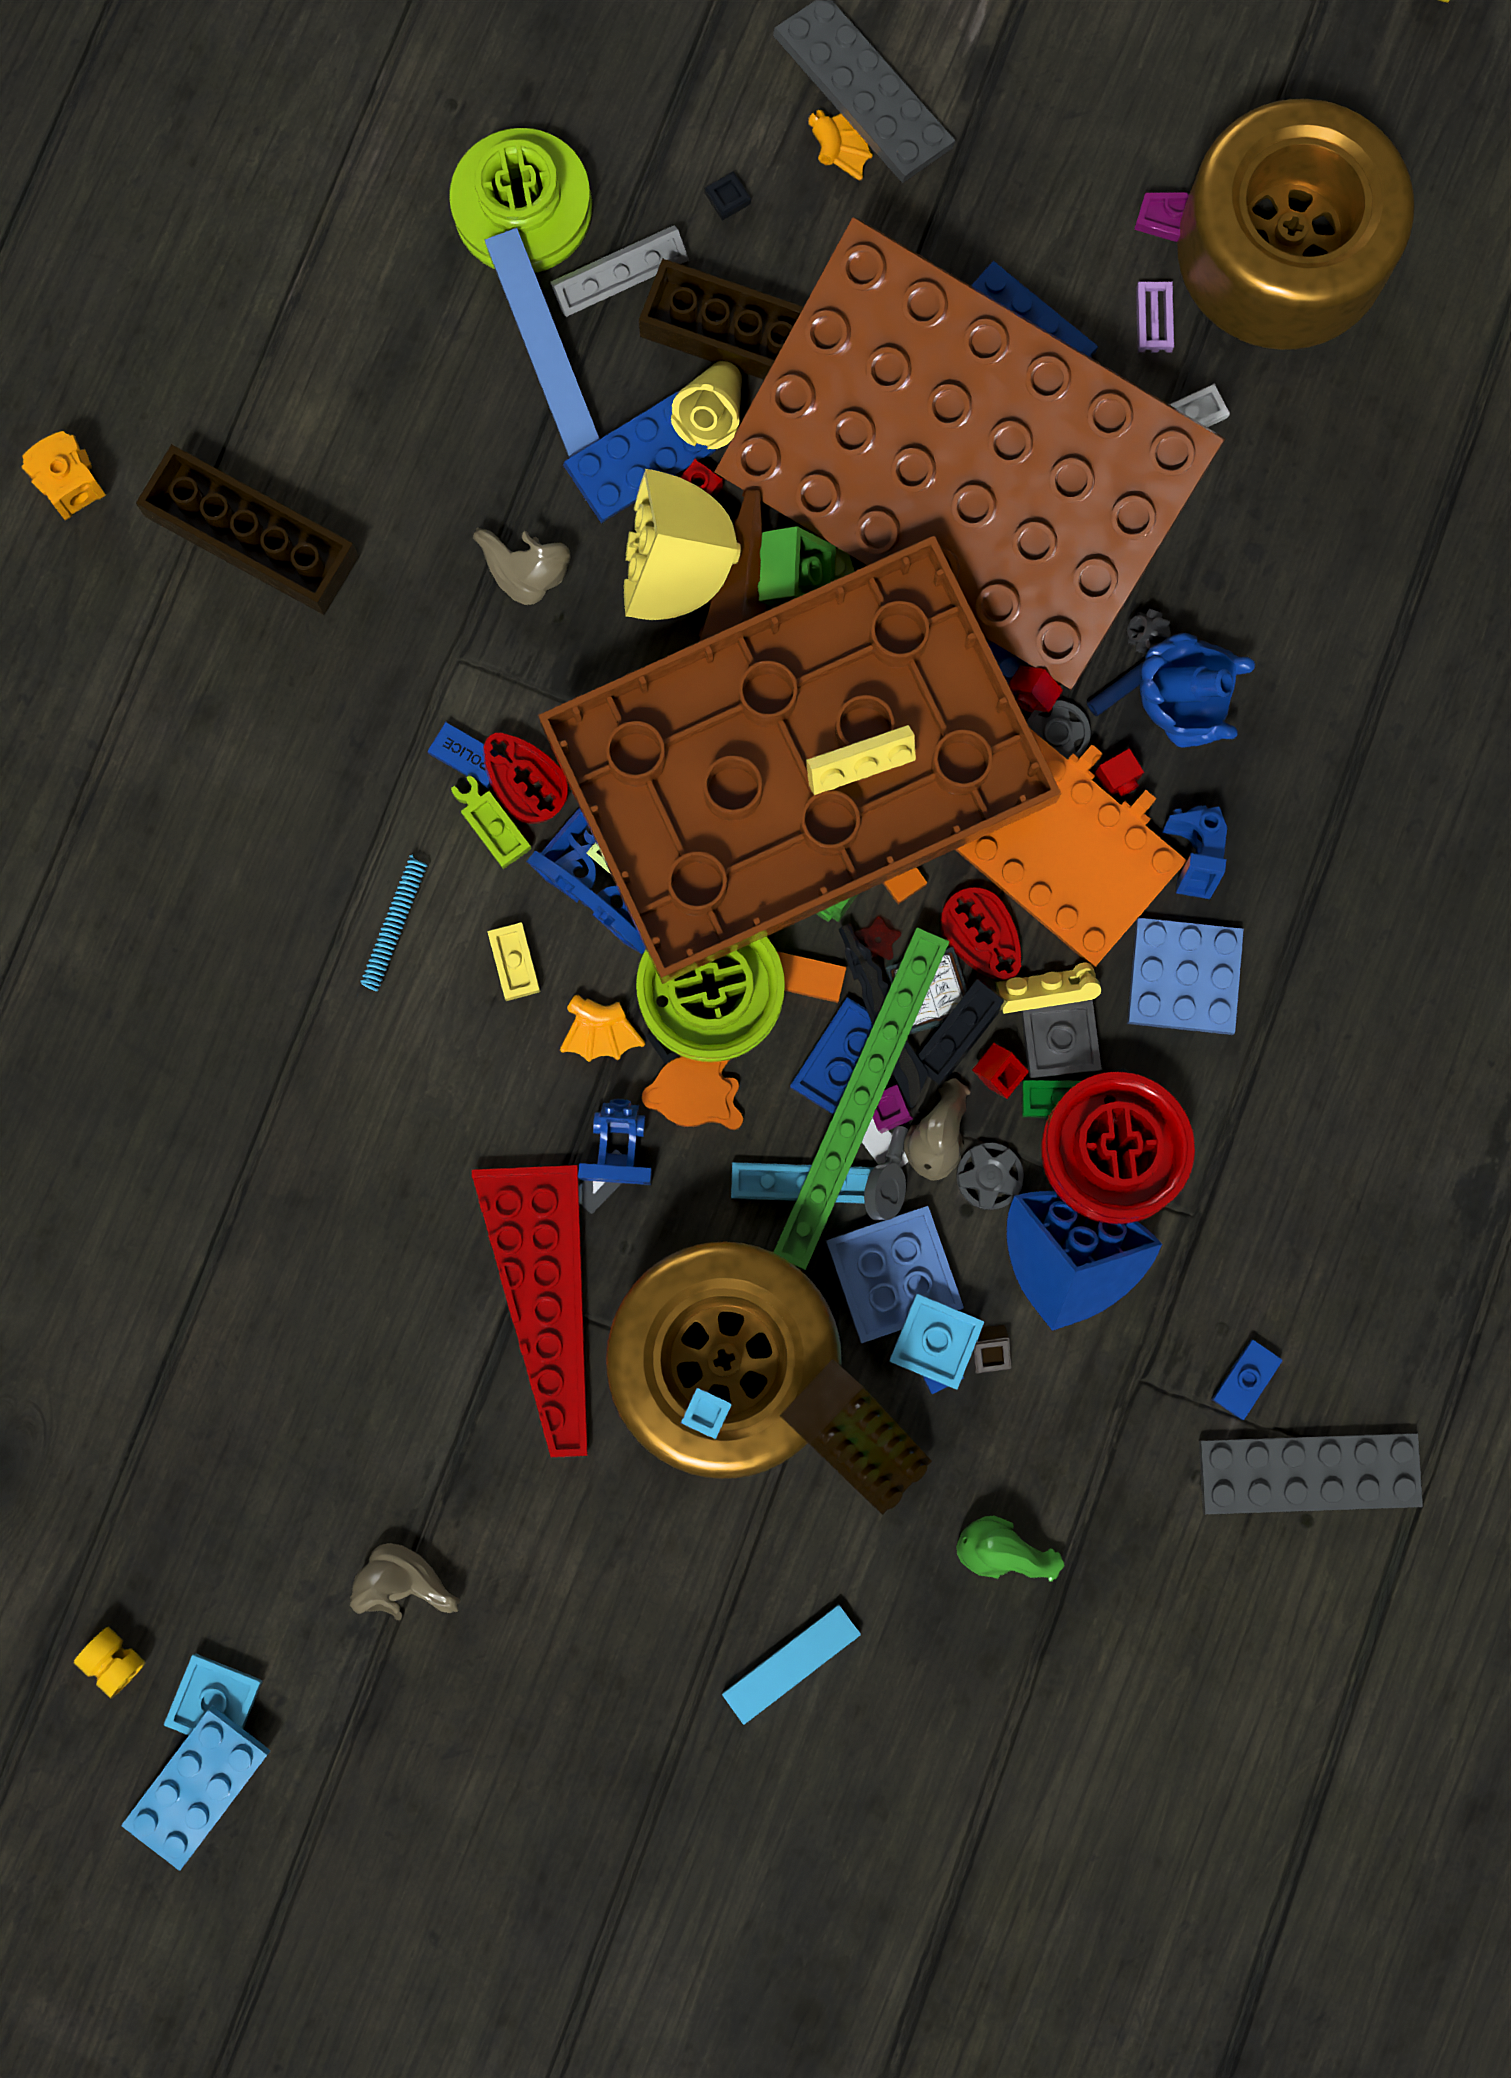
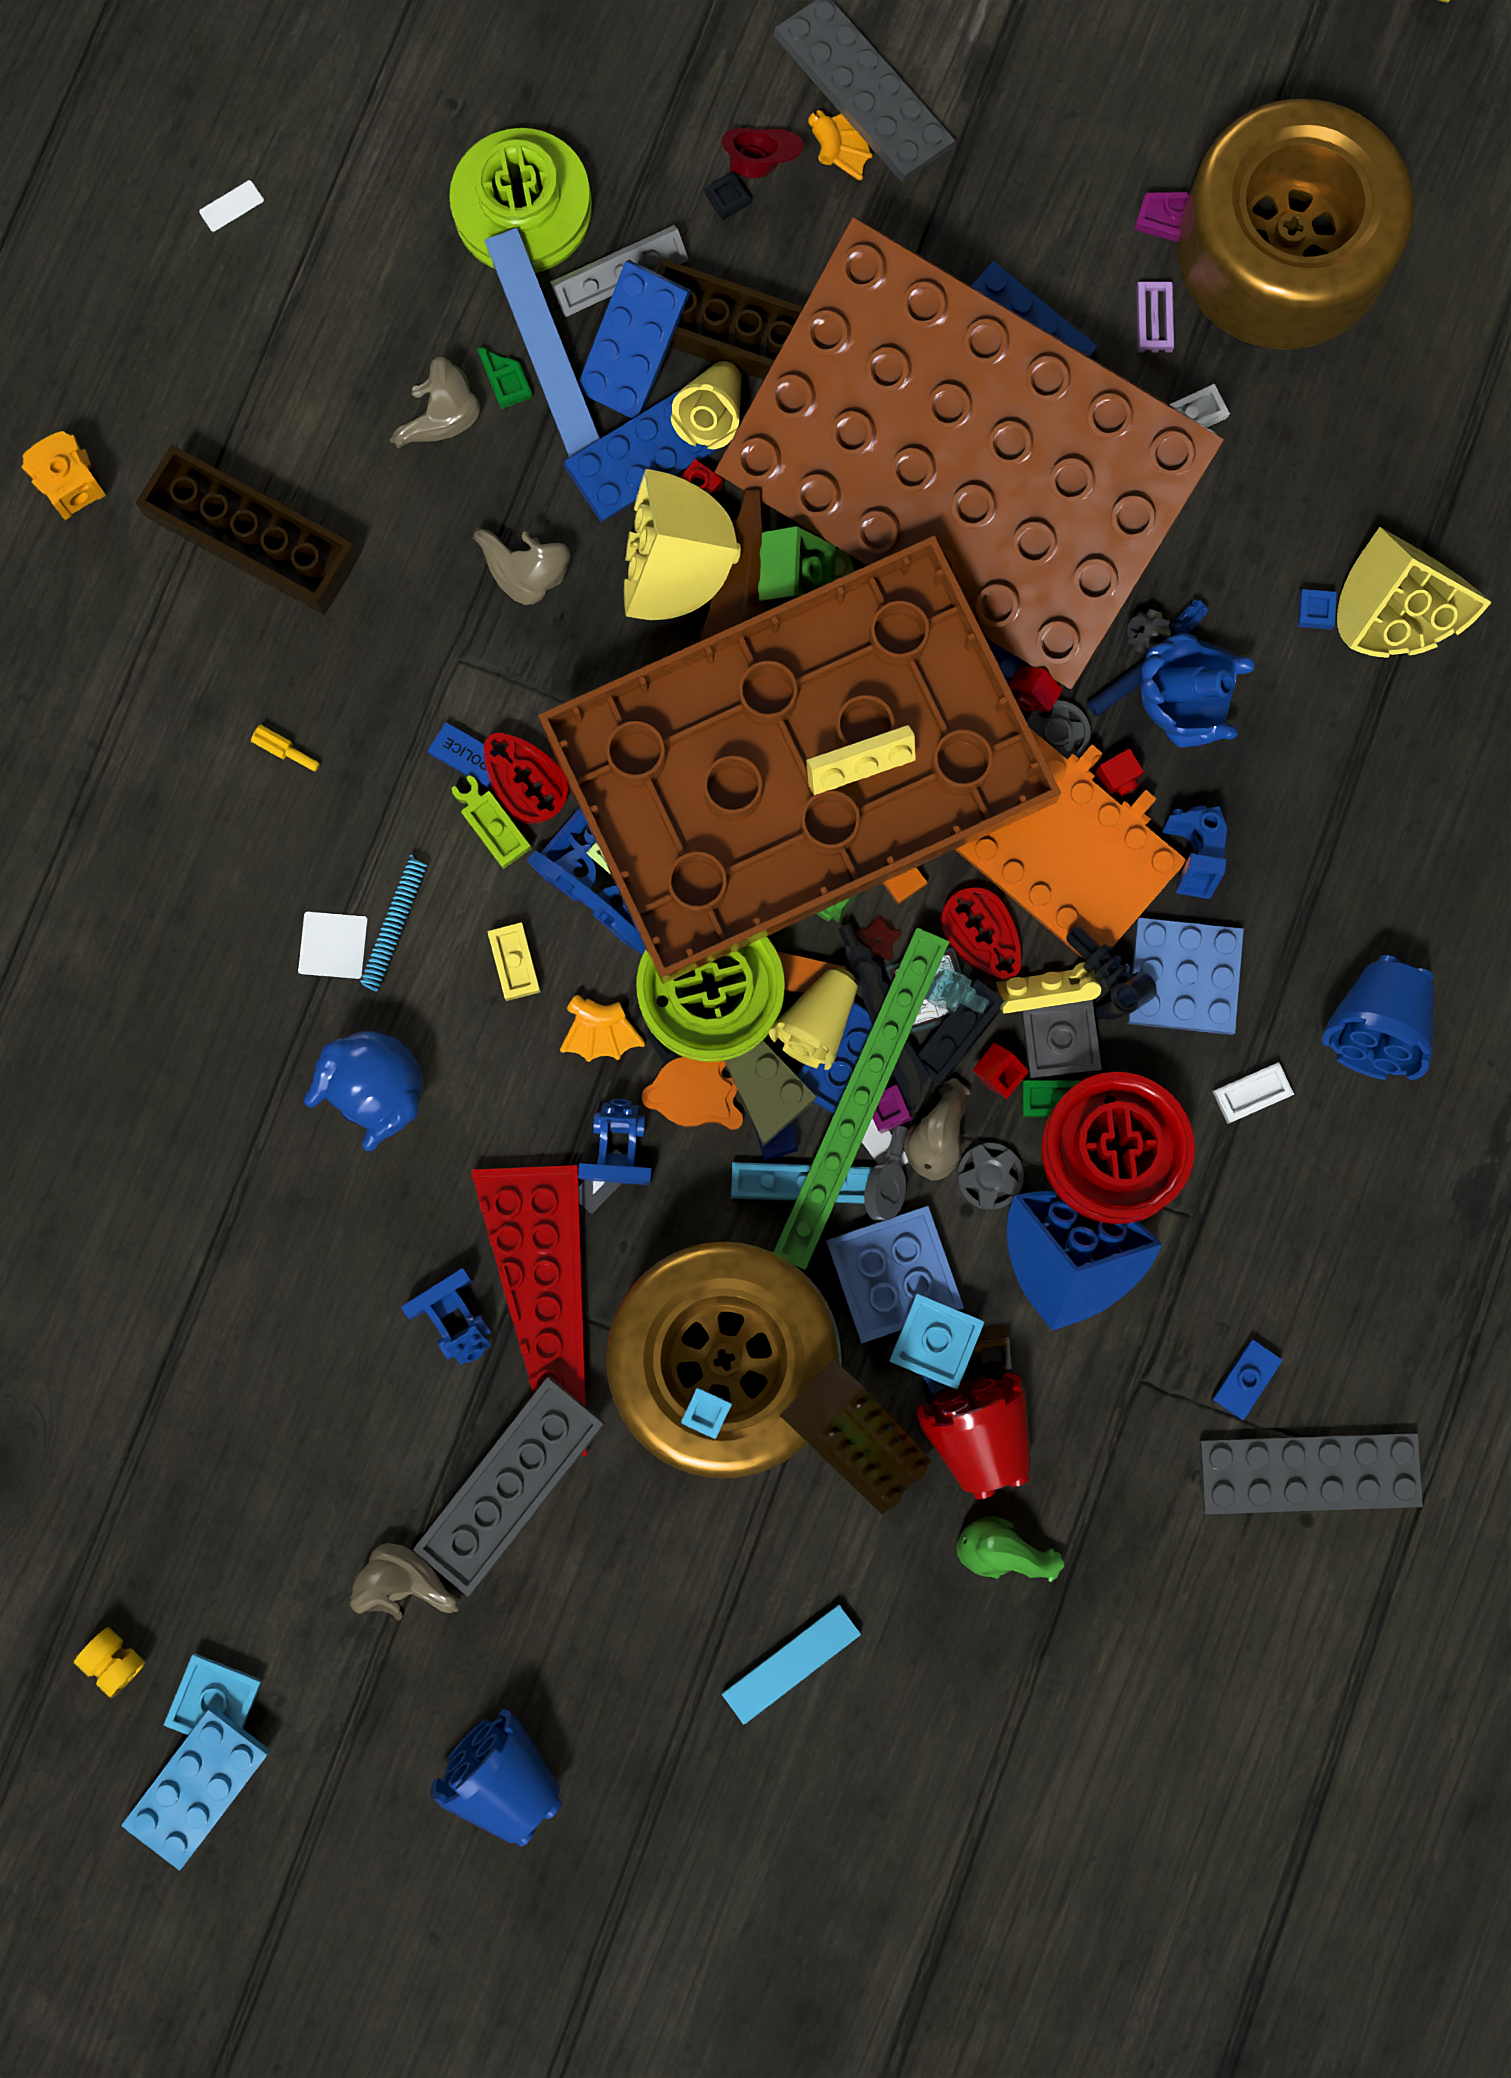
none -> white sticker [199,180,264,232]
none -> yellow axle [251,724,320,771]
none -> white sticker [298,912,367,979]
none -> blue piece [303,1031,425,1152]
none -> dark tan piece [390,357,480,448]
none -> blue tile [401,1268,491,1365]
none -> dark grey plate [413,1377,606,1597]
none -> blue cone [430,1709,562,1847]
none -> green tile [477,347,533,409]
none -> blue plate [578,260,691,419]
none -> dark red piece [721,128,804,179]
none -> olive wing [724,1041,816,1147]
none -> clear blue plate [754,1123,798,1161]
none -> light yellow cone [769,968,858,1070]
none -> red cone [916,1373,1031,1499]
none -> clear light blue plate [925,968,989,1013]
none -> black piece [1066,925,1157,1020]
none -> blue piece [1170,599,1208,635]
none -> white tile [1213,1062,1294,1124]
none -> blue plate [1297,589,1337,630]
none -> blue cone [1322,955,1434,1080]
none -> light yellow brick [1337,527,1491,658]

